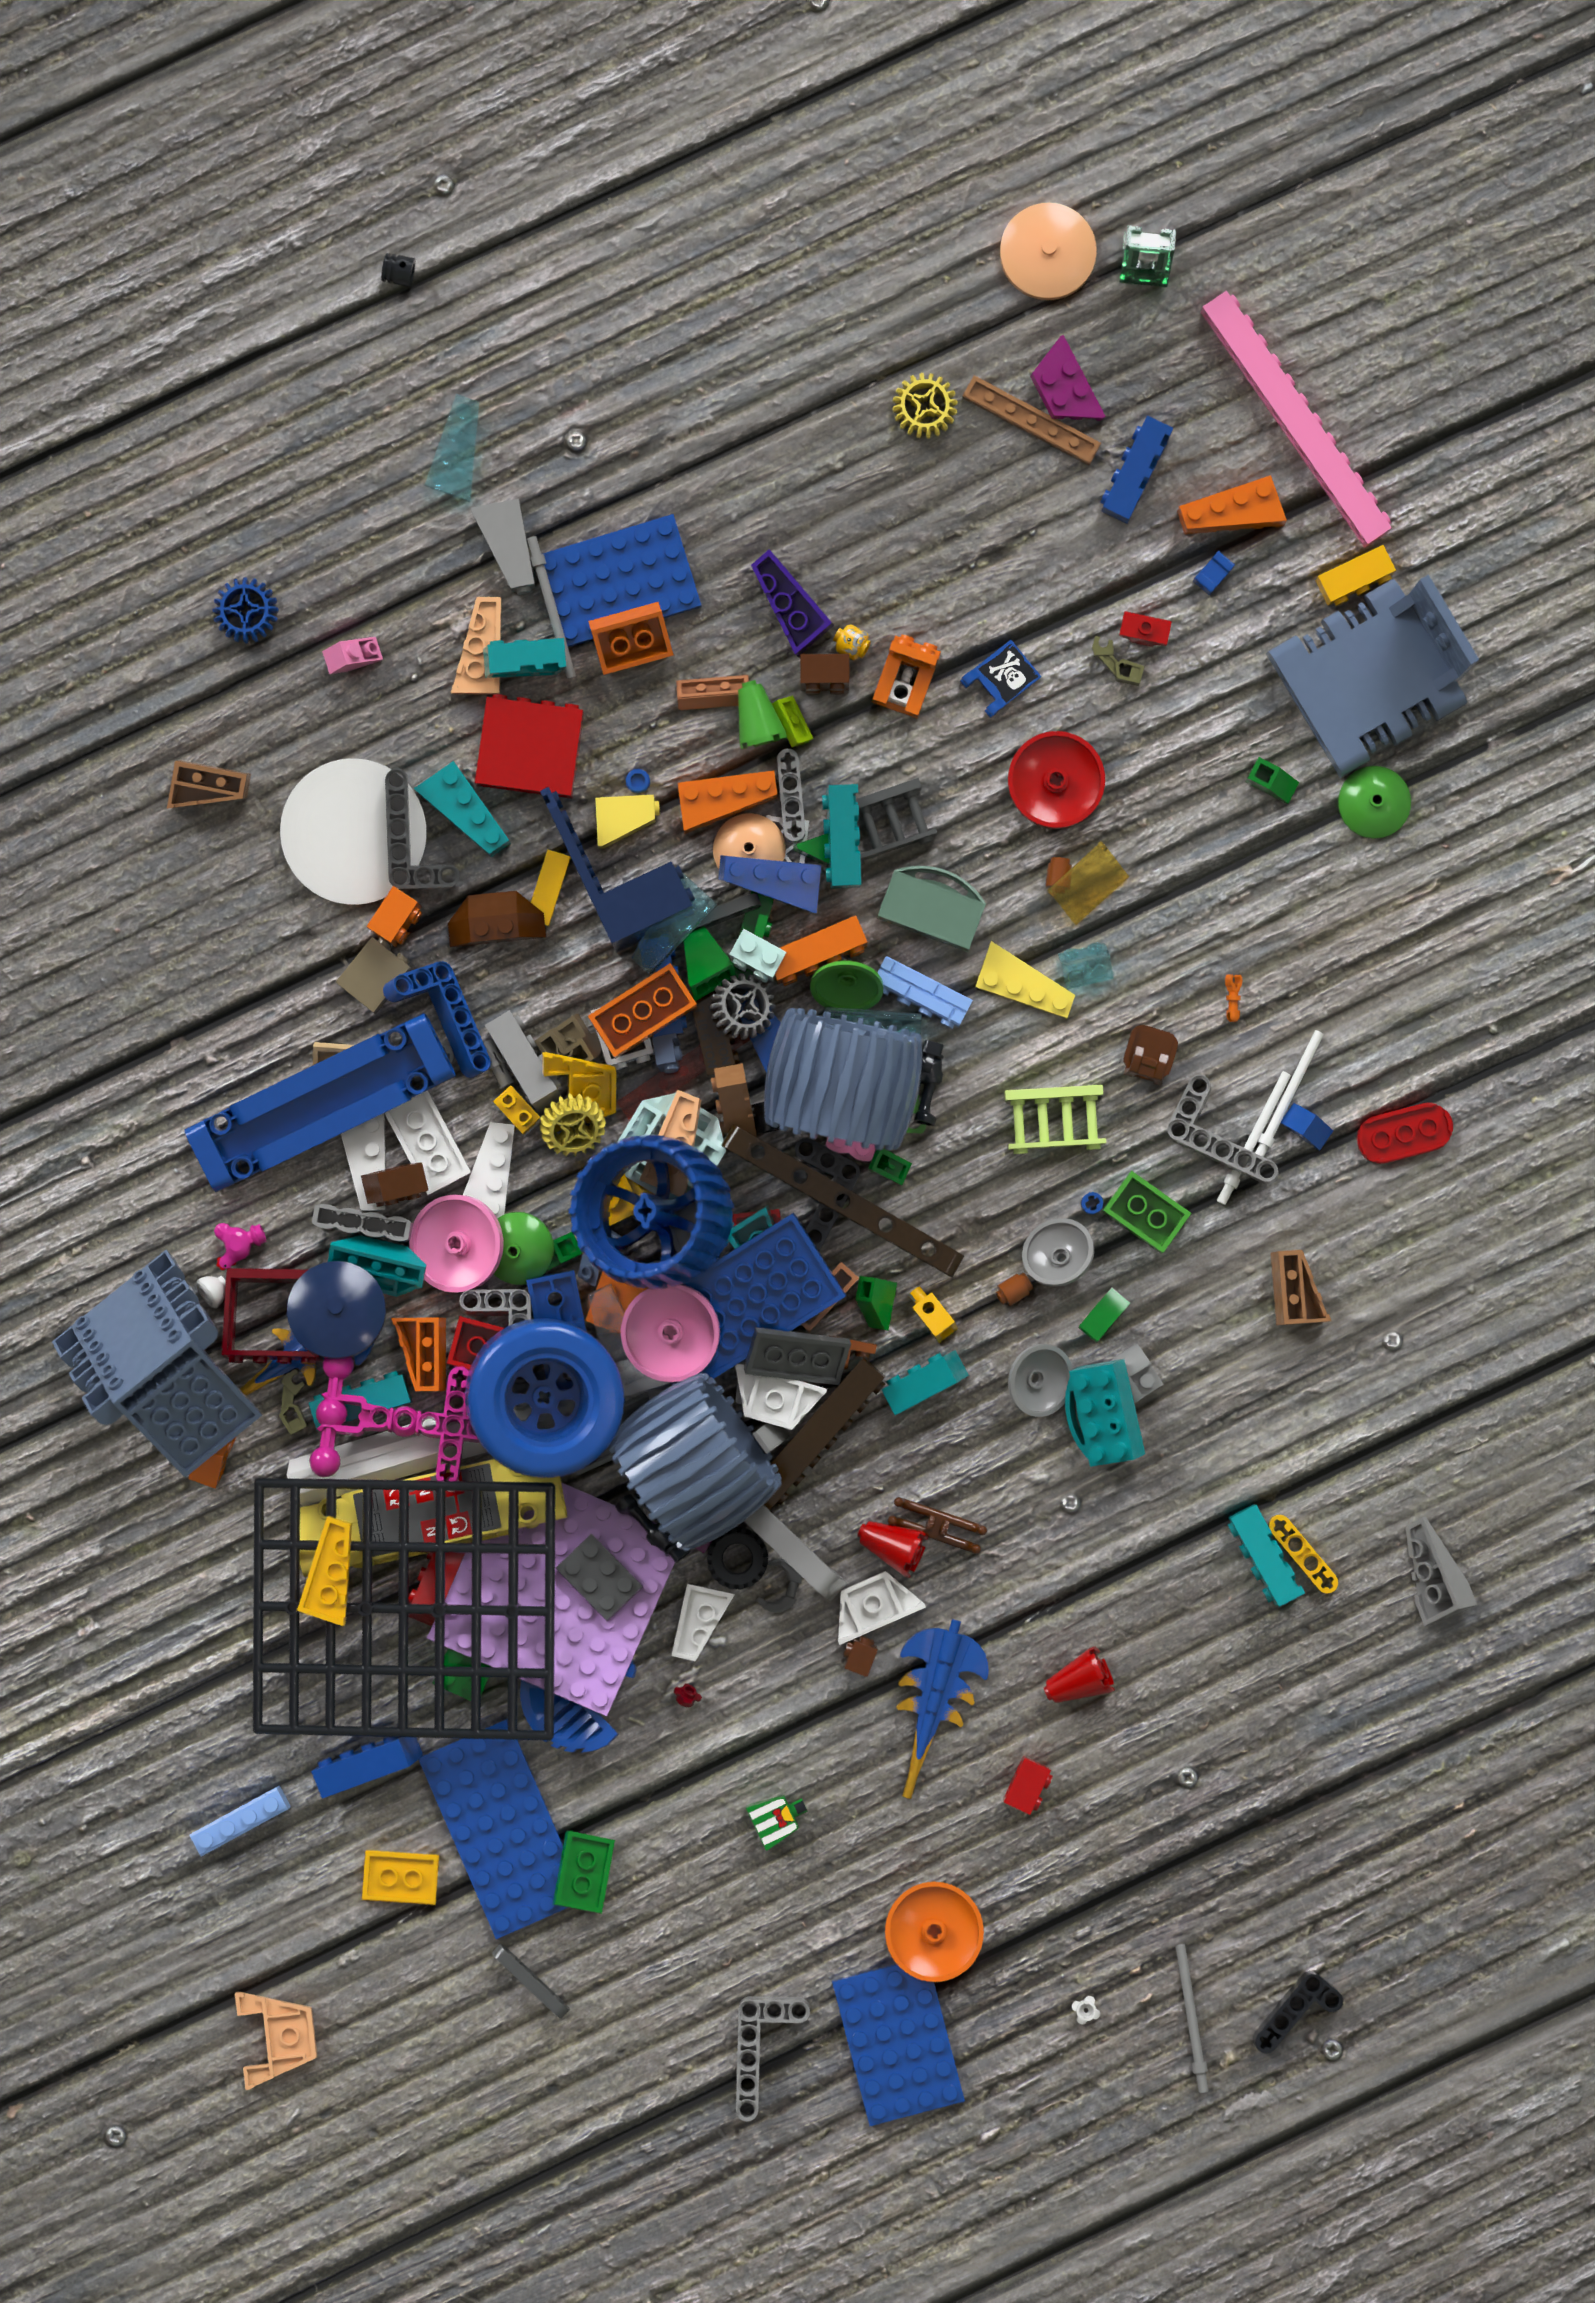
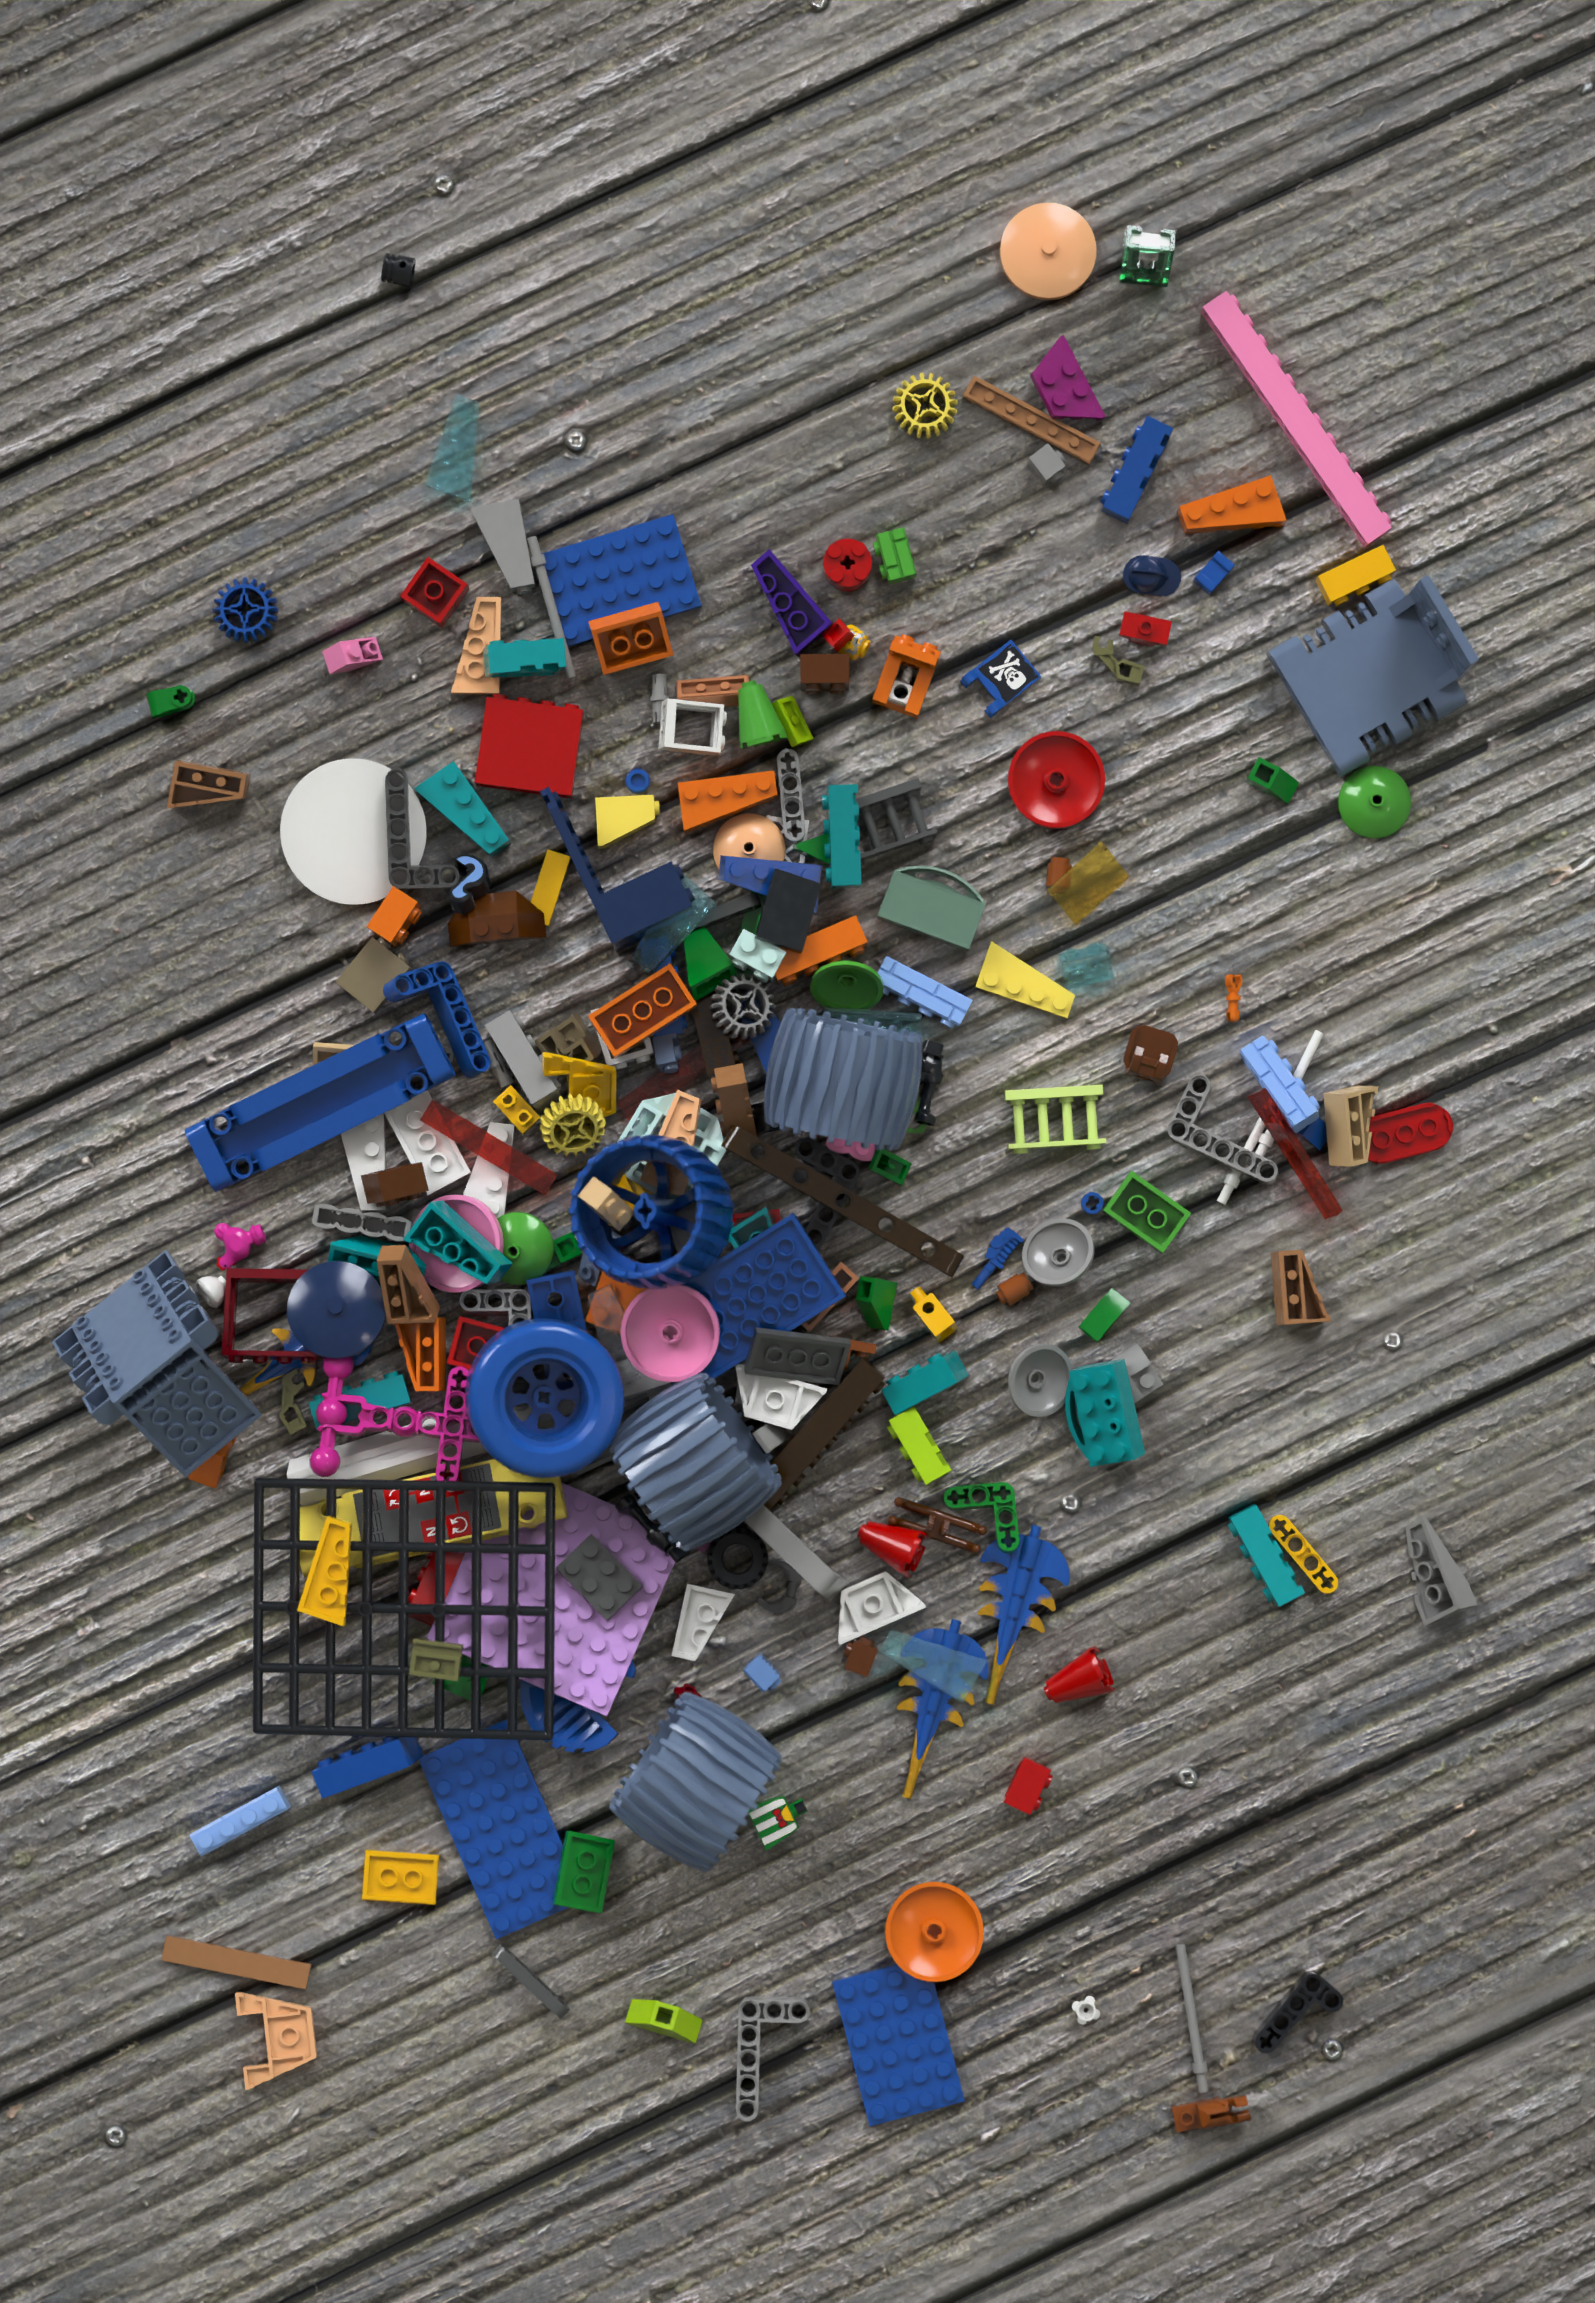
none -> green piece [146,685,196,718]
none -> medium nougat tile [162,1935,312,1989]
none -> medium nougat wedge [377,1245,440,1324]
none -> red brick [400,557,470,628]
none -> teal wedge [403,1200,513,1284]
none -> olive plate [409,1638,464,1681]
none -> clear red tile [420,1099,558,1196]
none -> black animal [448,854,491,914]
none -> tan brick [578,1177,634,1231]
none -> sand blue wheel [609,1692,782,1872]
none -> lime slope [625,1999,703,2044]
none -> light grey pin [650,674,669,724]
none -> white window [658,698,727,756]
none -> medium blue brick [743,1653,781,1693]
none -> black tile [754,868,821,953]
none -> red tile [822,618,855,652]
none -> red brick [823,539,872,592]
none -> bright green brick [872,527,917,585]
none -> clear light blue wing [878,1630,987,1703]
none -> lime wedge [887,1406,951,1485]
none -> green beam [944,1482,1019,1554]
none -> blue piece [971,1227,1024,1290]
none -> blue animal [978,1525,1070,1705]
none -> light grey brick [1028,443,1066,485]
none -> dark blue piece [1123,555,1181,596]
none -> dark orange plate [1171,2095,1251,2132]
none -> light blue brick [1239,1035,1320,1133]
none -> clear red tile [1247,1088,1343,1219]
none -> tan wedge [1323,1085,1378,1167]

